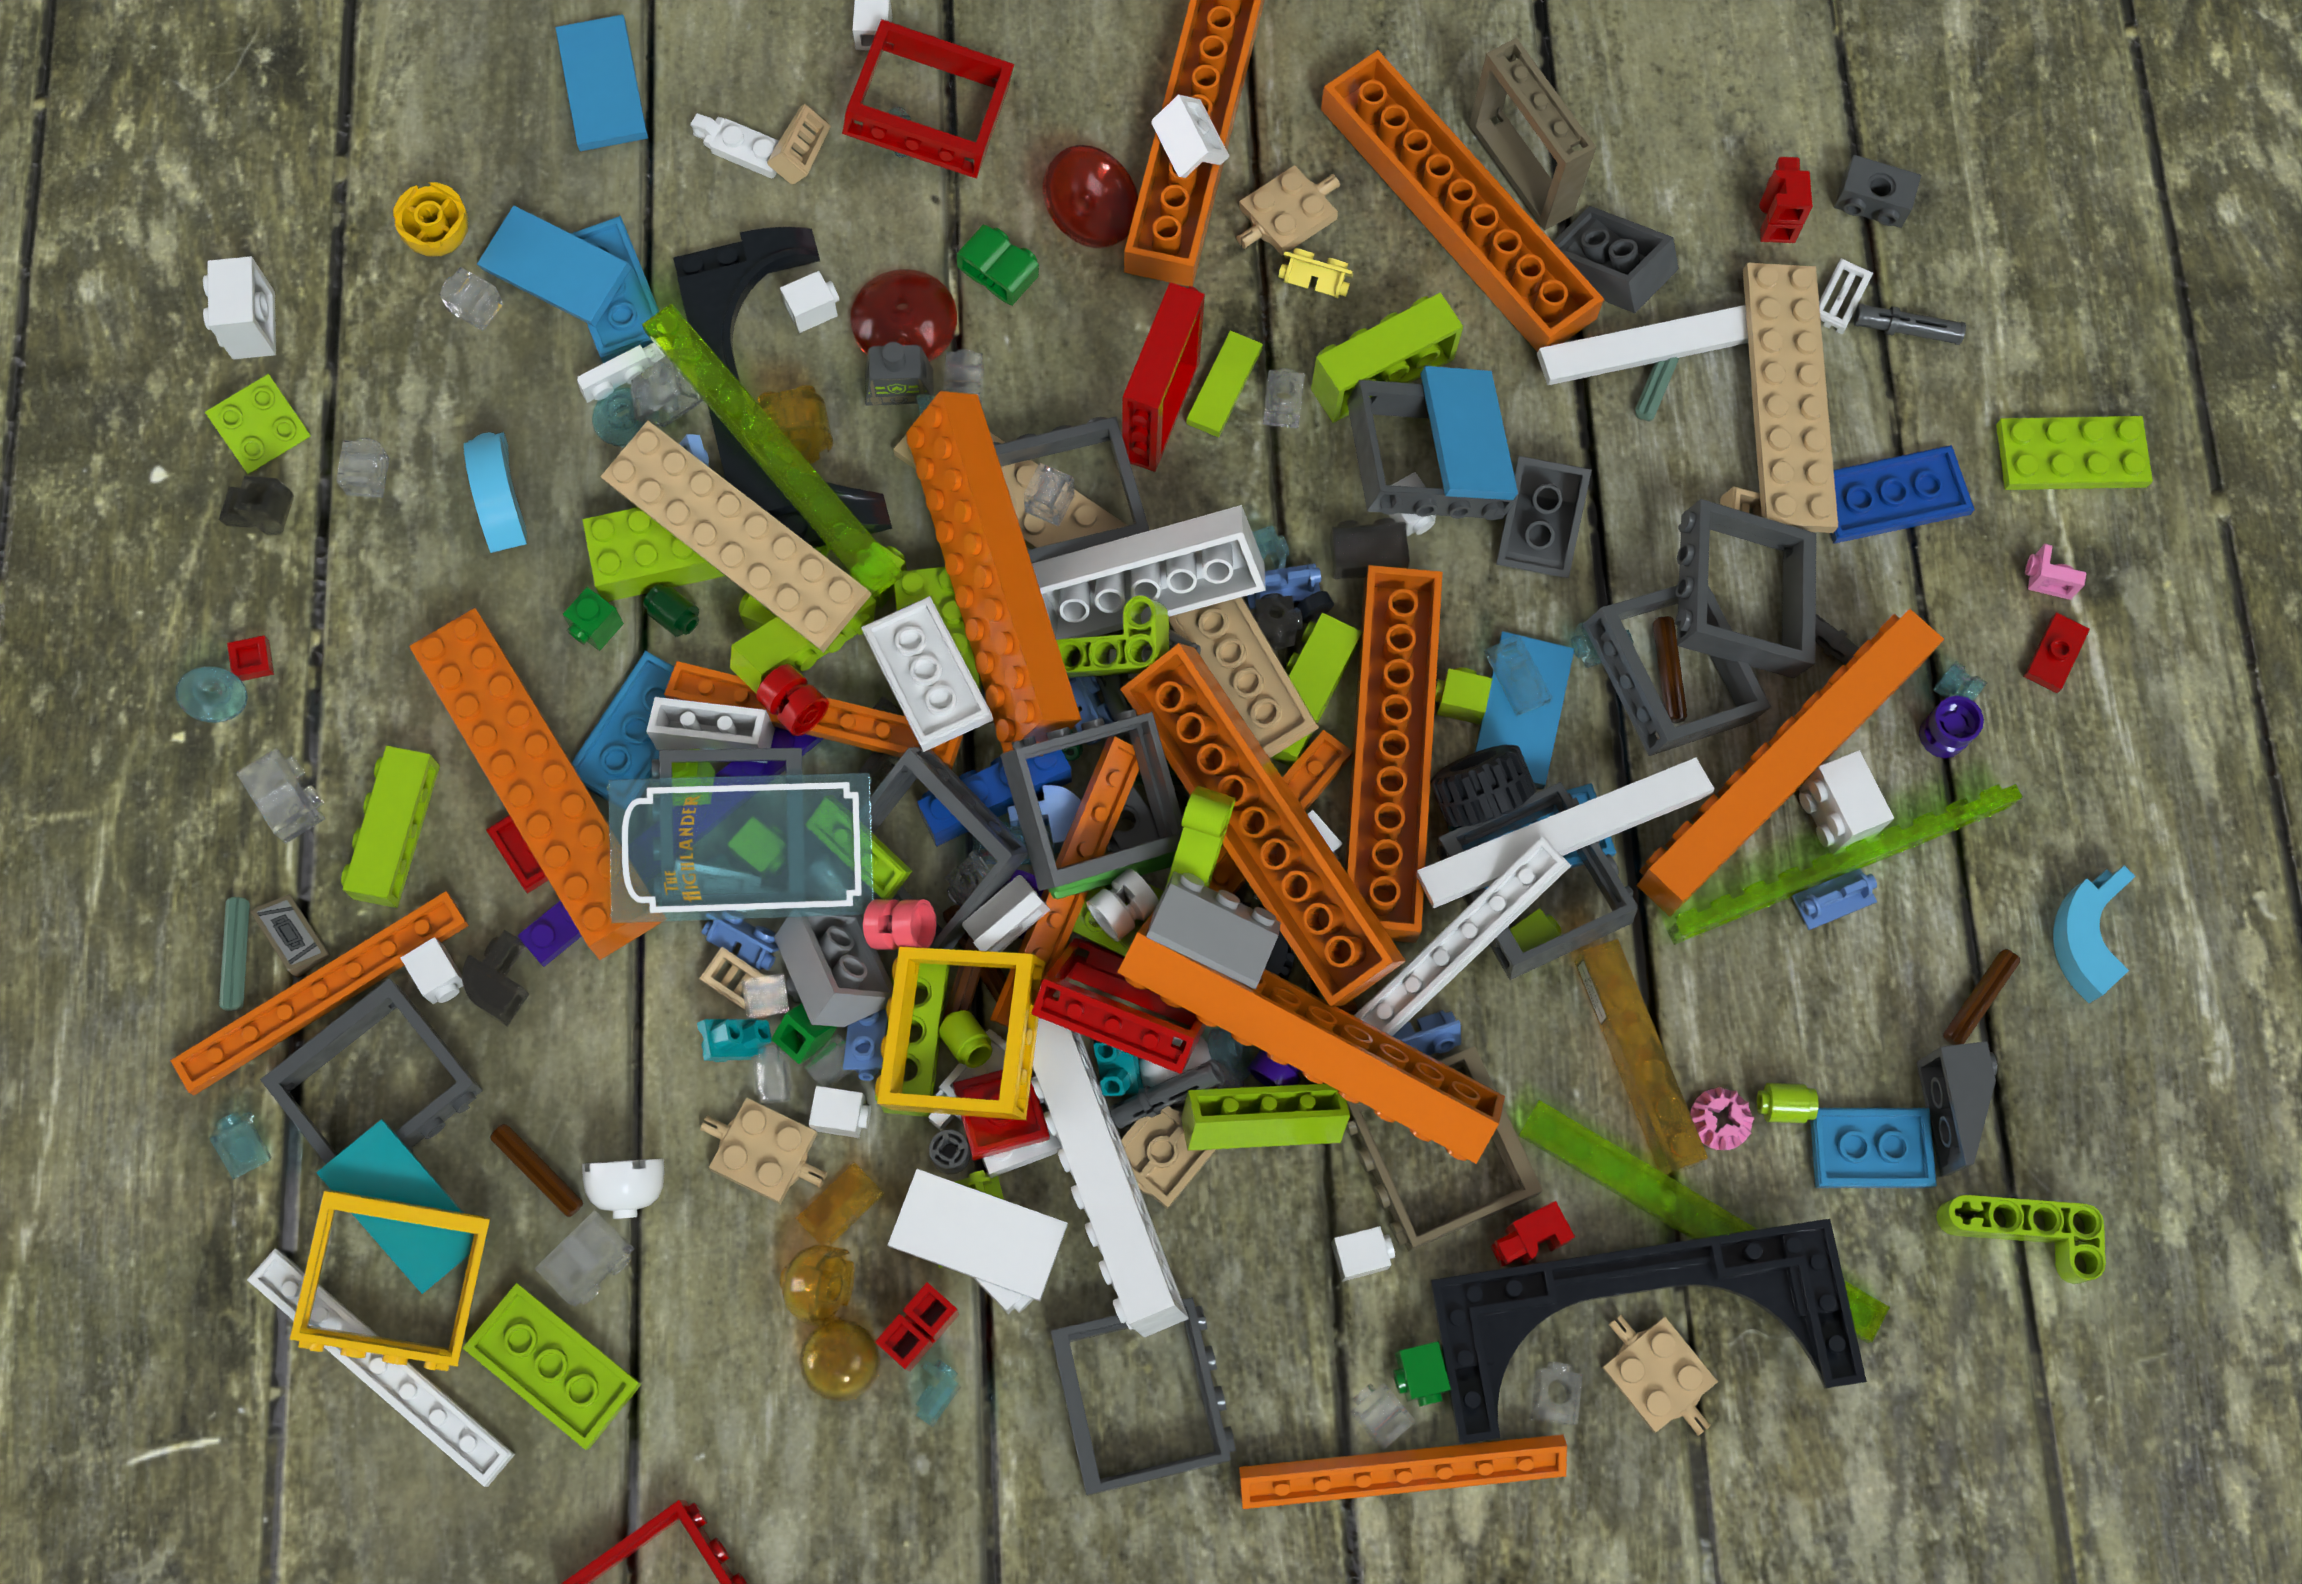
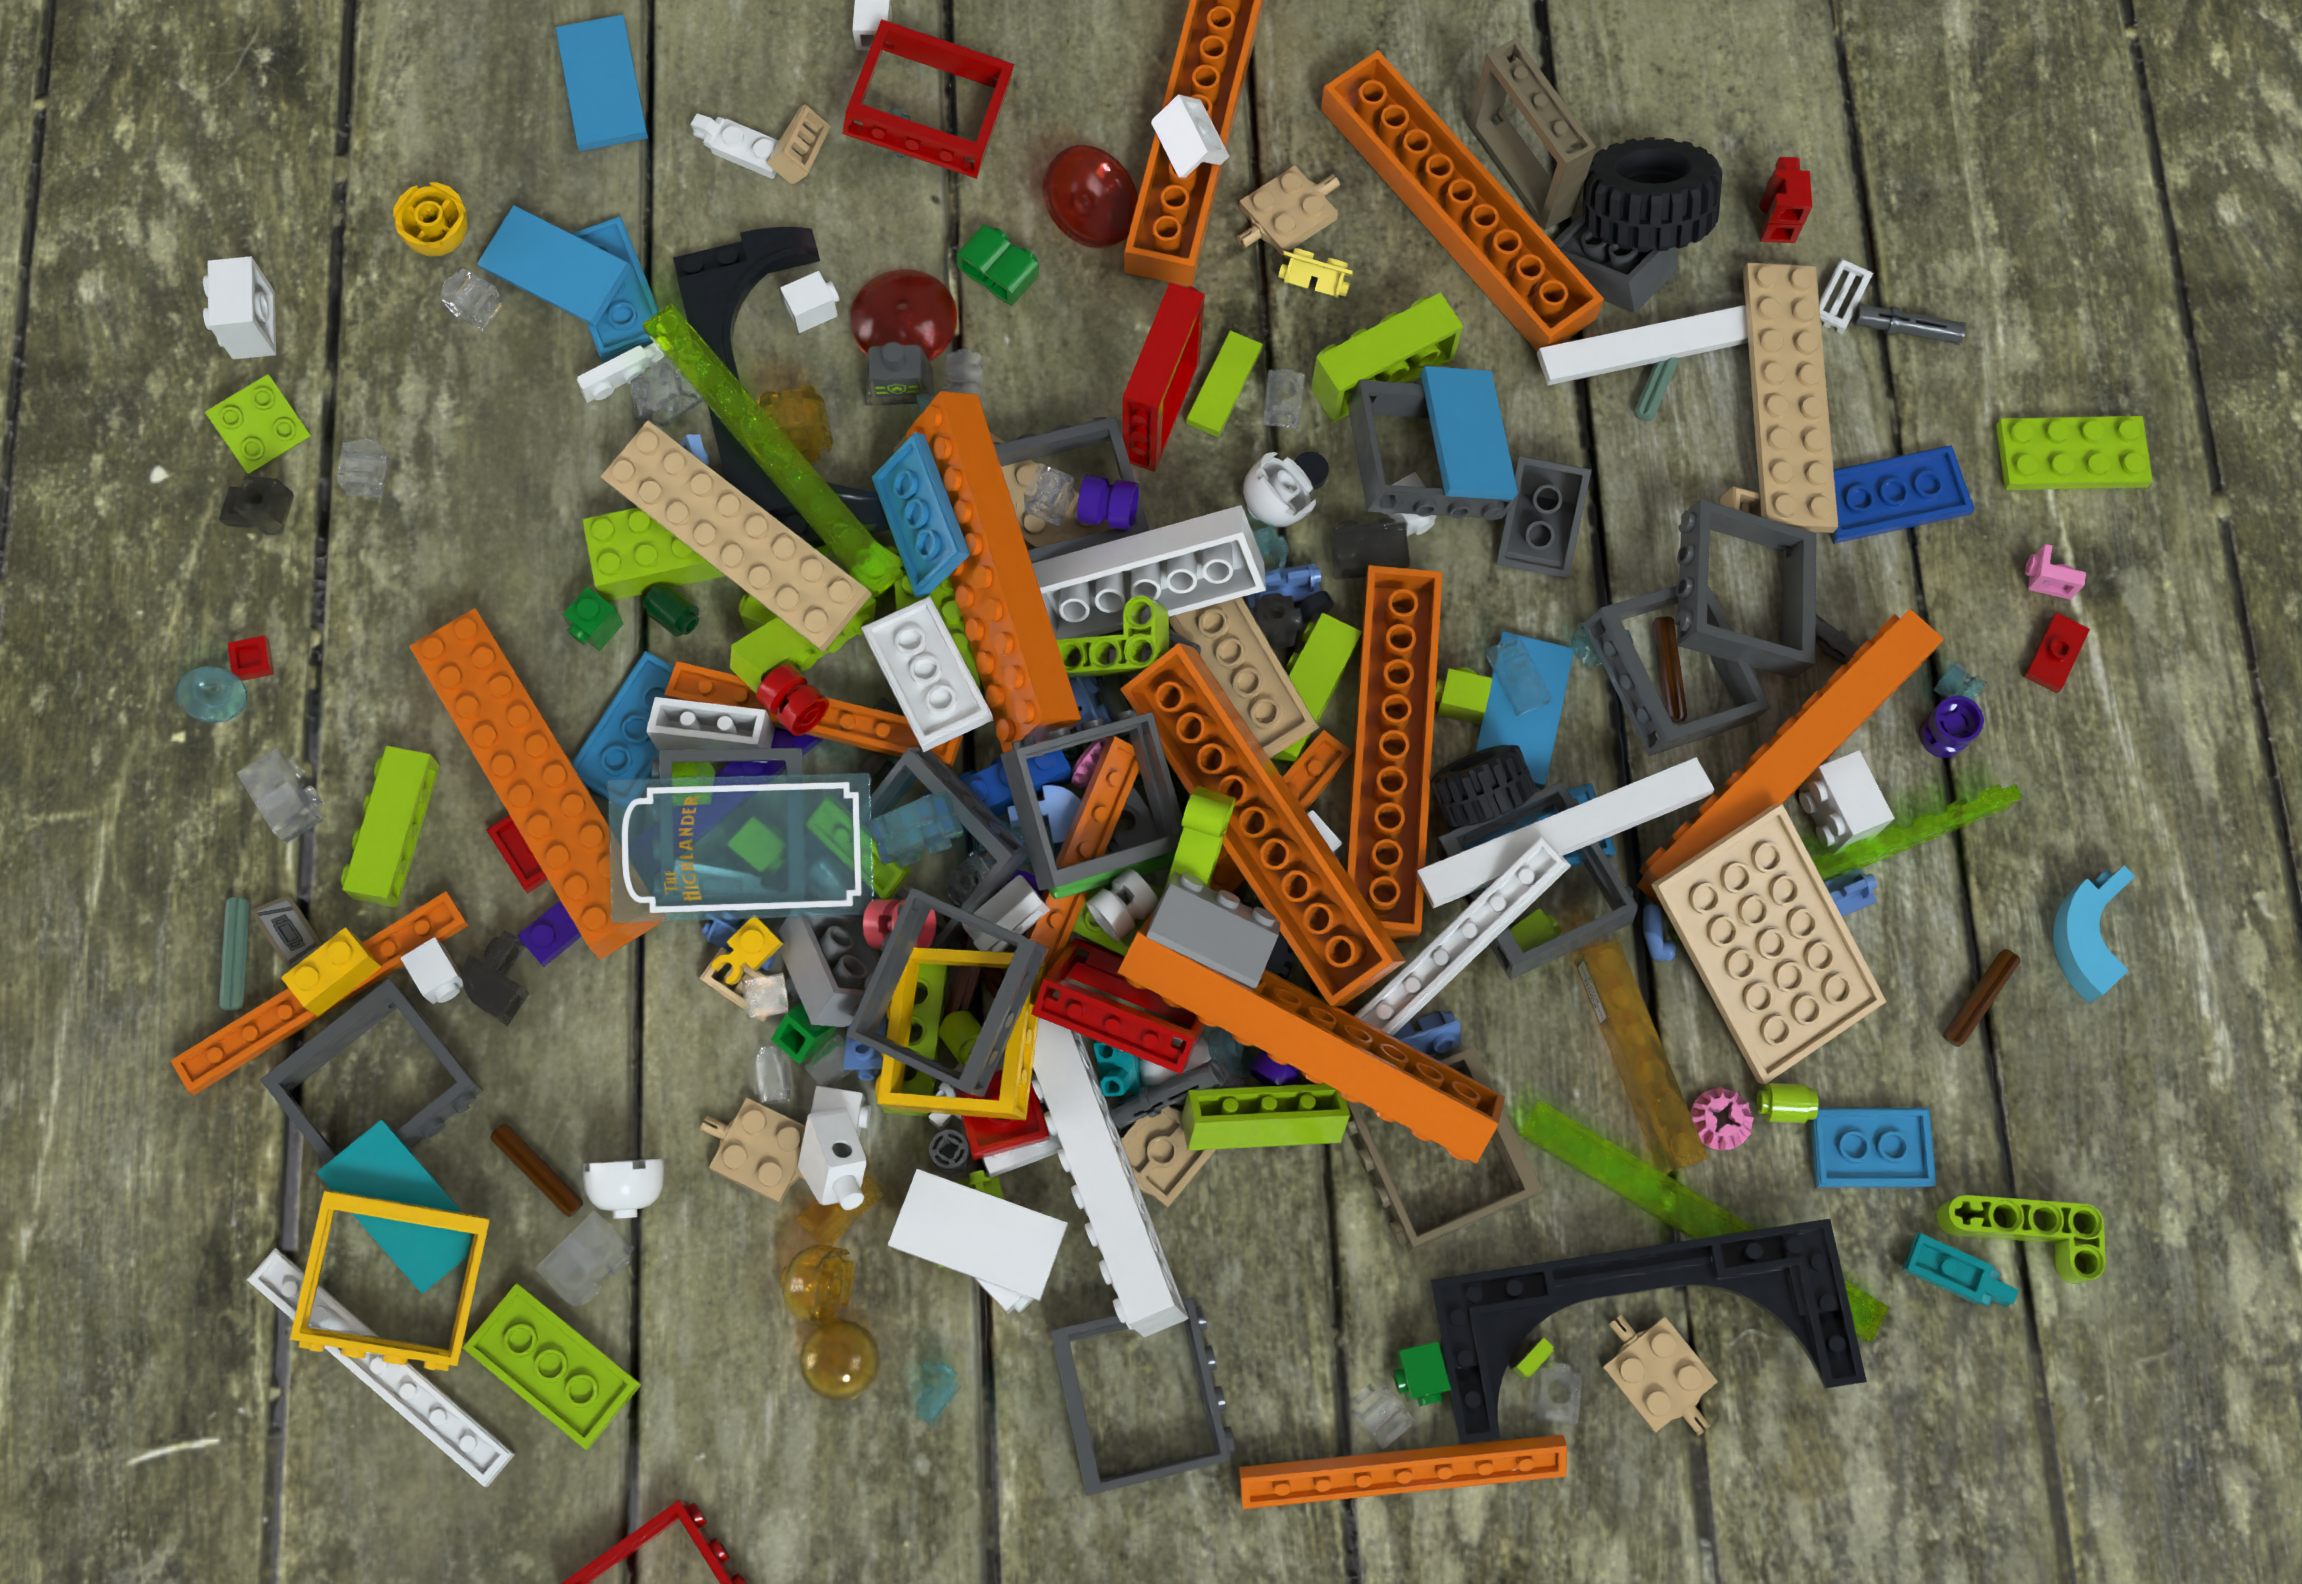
clear light blue bracket [210,1112,272,1180] -> none
medium azure arch [464,432,527,553] -> none
clear light blue piece [592,388,657,447] -> none
teal hips [697,1019,772,1062] -> none
red hips [875,1282,959,1371] -> none
white brick [1331,1226,1395,1282] -> none
red hips [1490,1201,1575,1268] -> none
dark grey brick [1834,155,1921,228] -> none
dark grey slope [1917,1041,1997,1177] -> none
none -> yellow brick [281,927,382,1017]
none -> yellow plate [711,915,784,985]
none -> white torso [798,1107,866,1210]
none -> dark grey window [846,887,1049,1097]
none -> clear light blue brick [868,791,964,868]
none -> dark azure tile [871,432,970,598]
none -> bright pink gear [1071,737,1108,789]
none -> dark purple wheel [1077,474,1139,531]
none -> white cylinder [1243,452,1316,527]
none -> black tile [1294,452,1329,490]
none -> lime tile [1511,1337,1554,1379]
none -> black tyre [1582,137,1722,252]
none -> medium blue arm [1643,905,1676,962]
none -> tan plate [1651,803,1887,1085]
none -> teal hinge [1901,1233,2019,1307]

